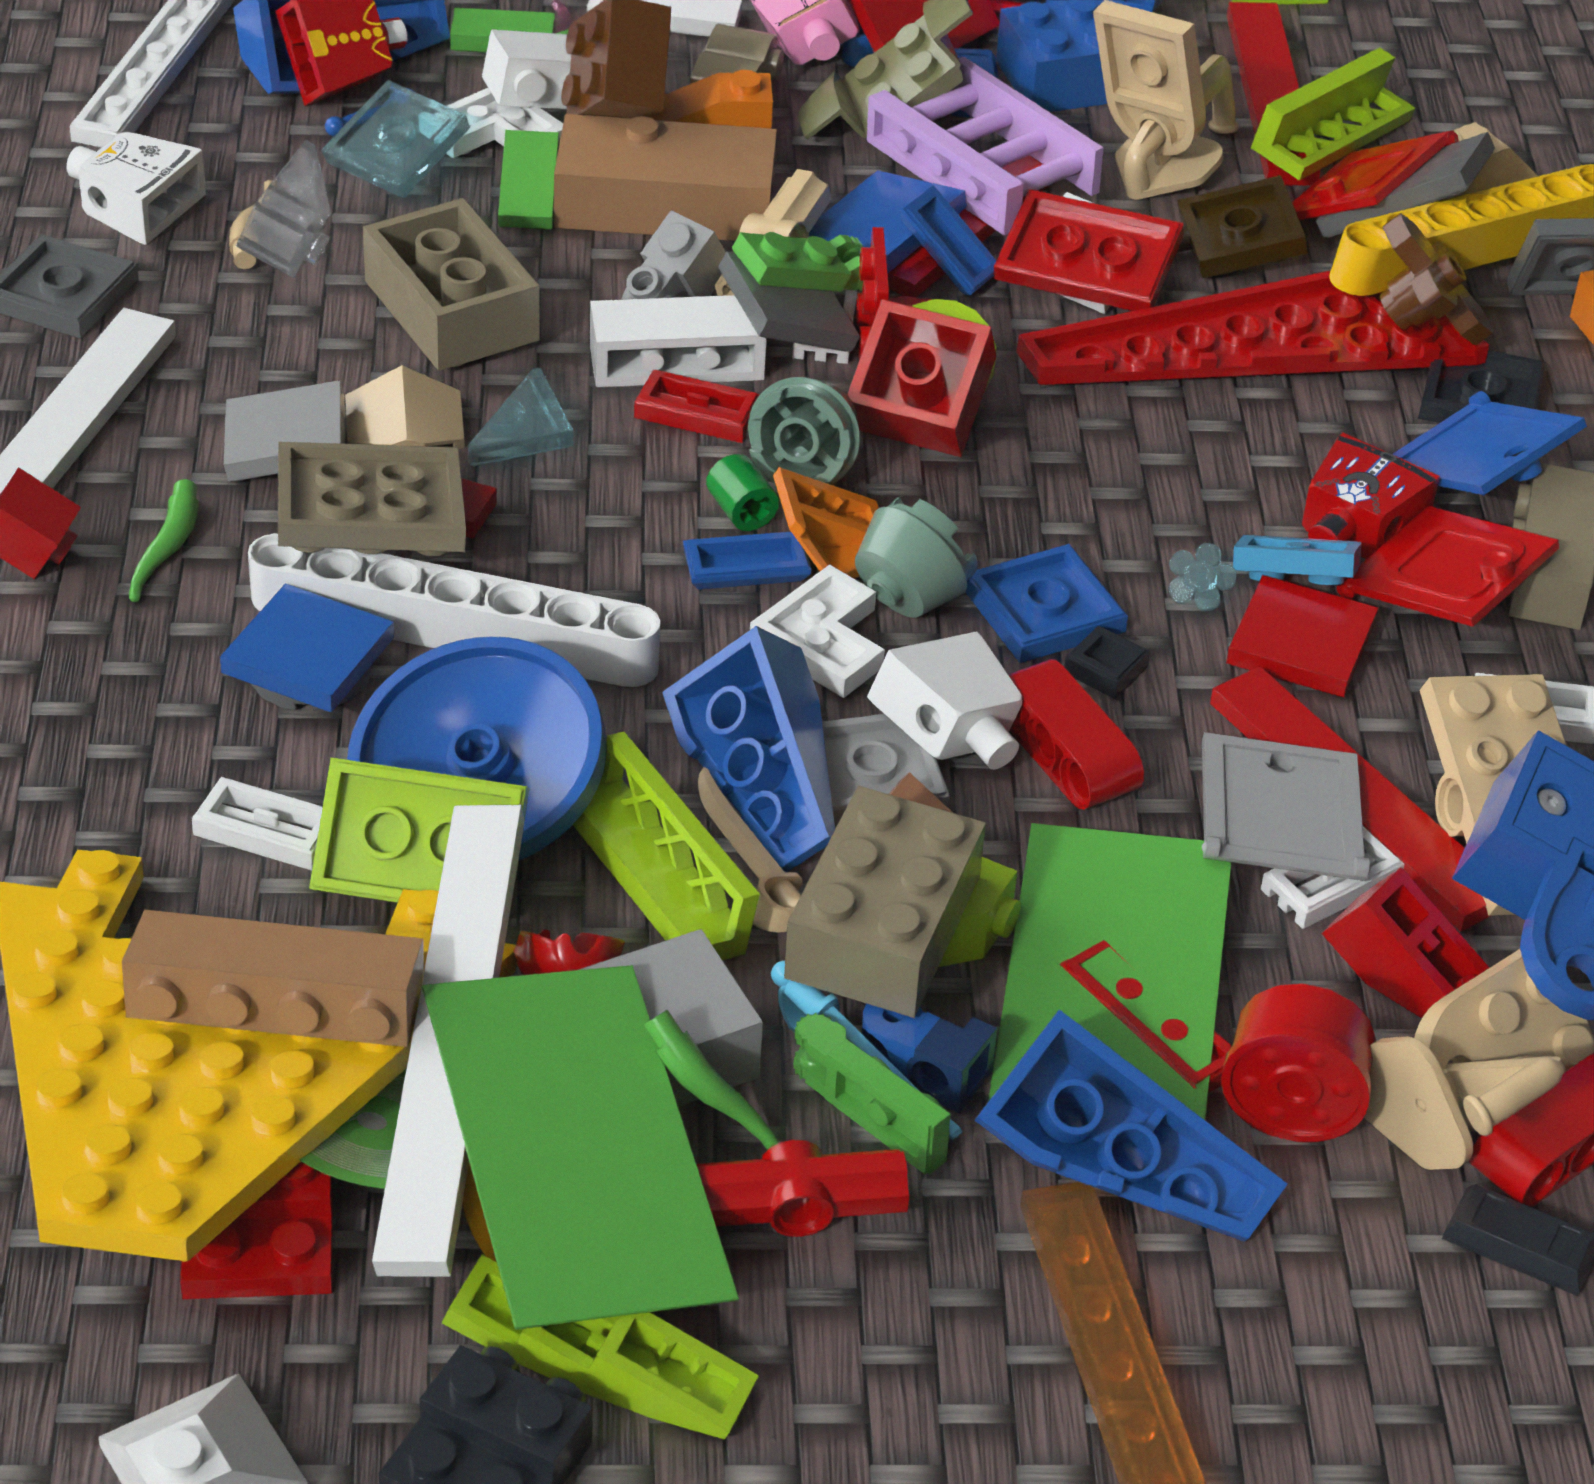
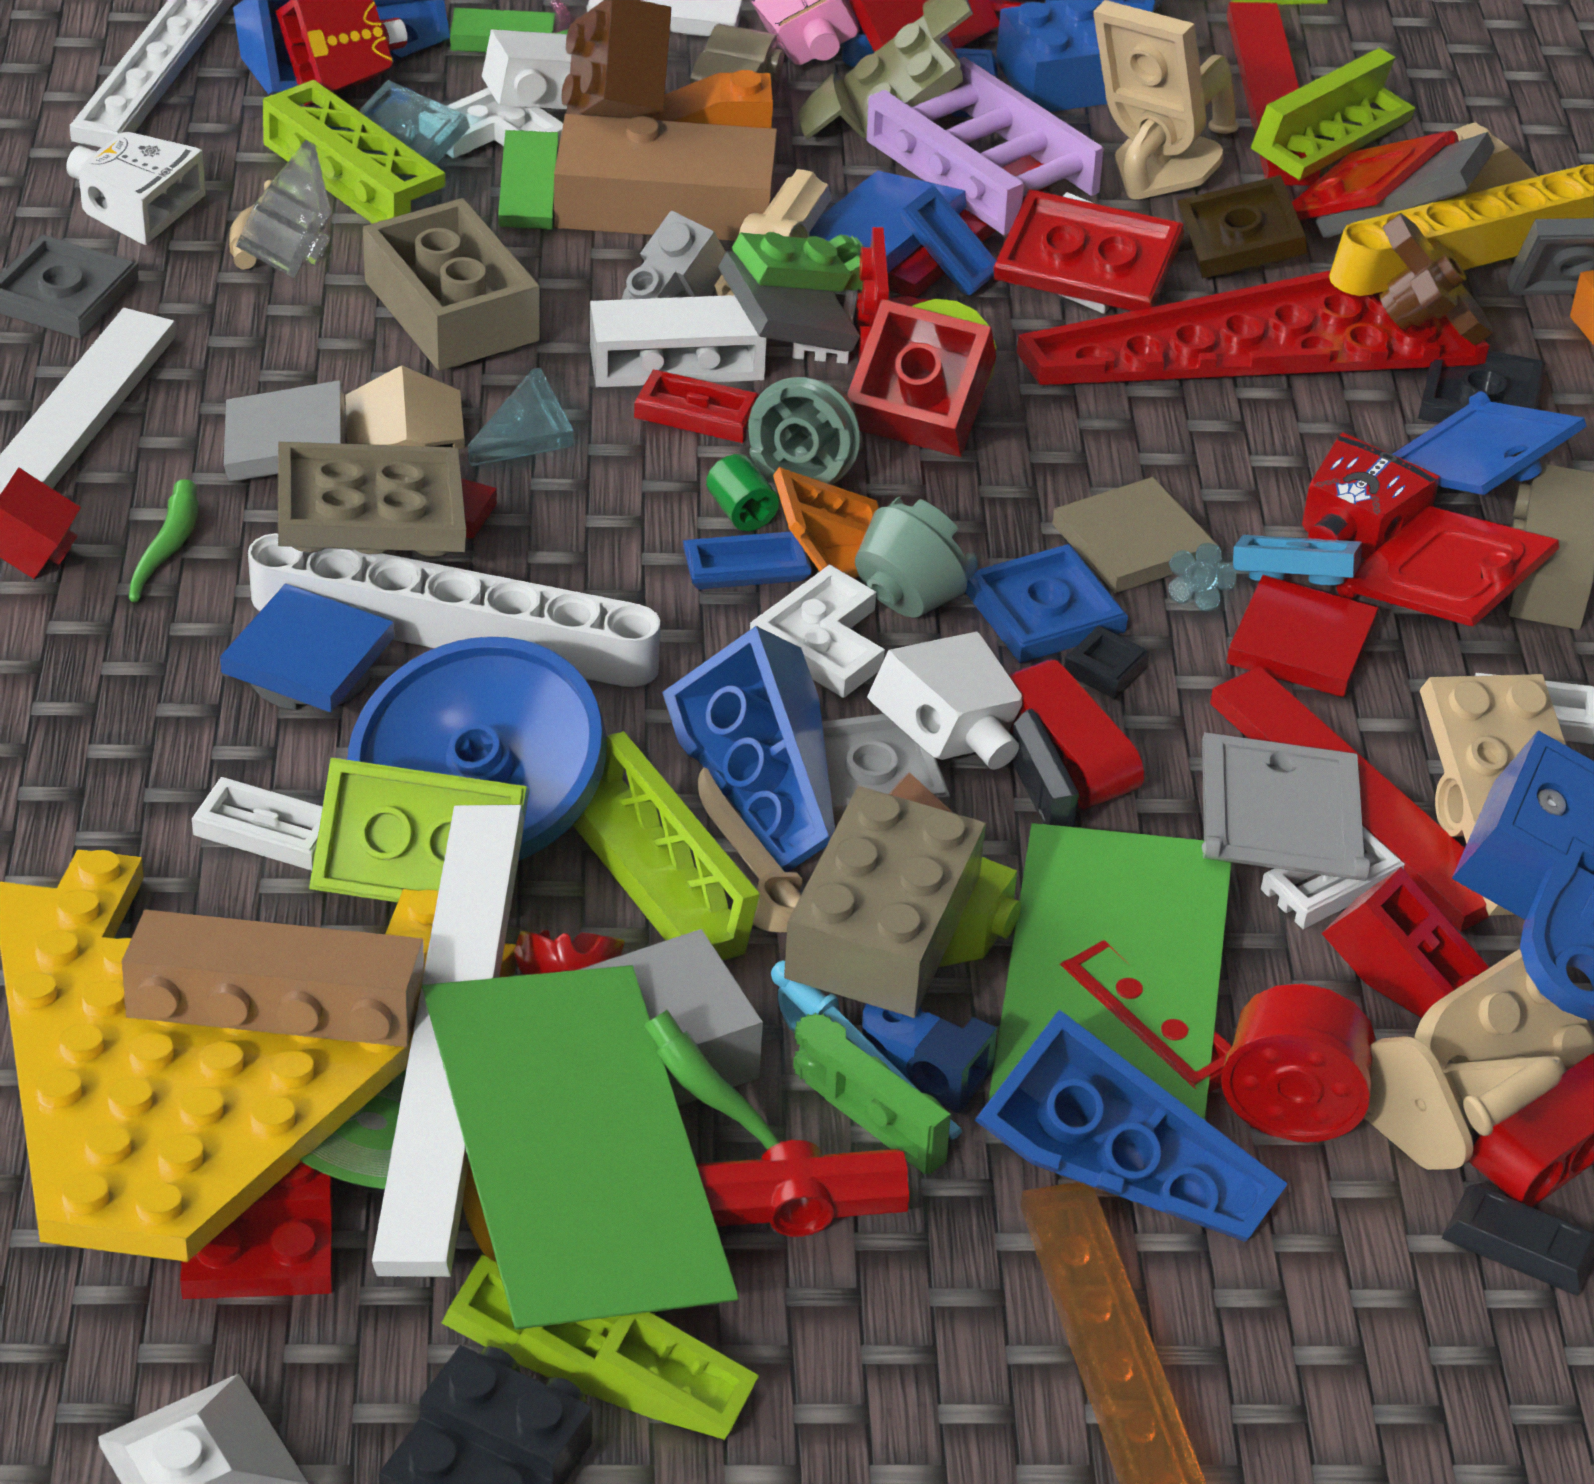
none -> lime fence [263,80,445,224]
none -> black tile [1011,709,1079,827]
none -> dark tan tile [1052,477,1217,594]

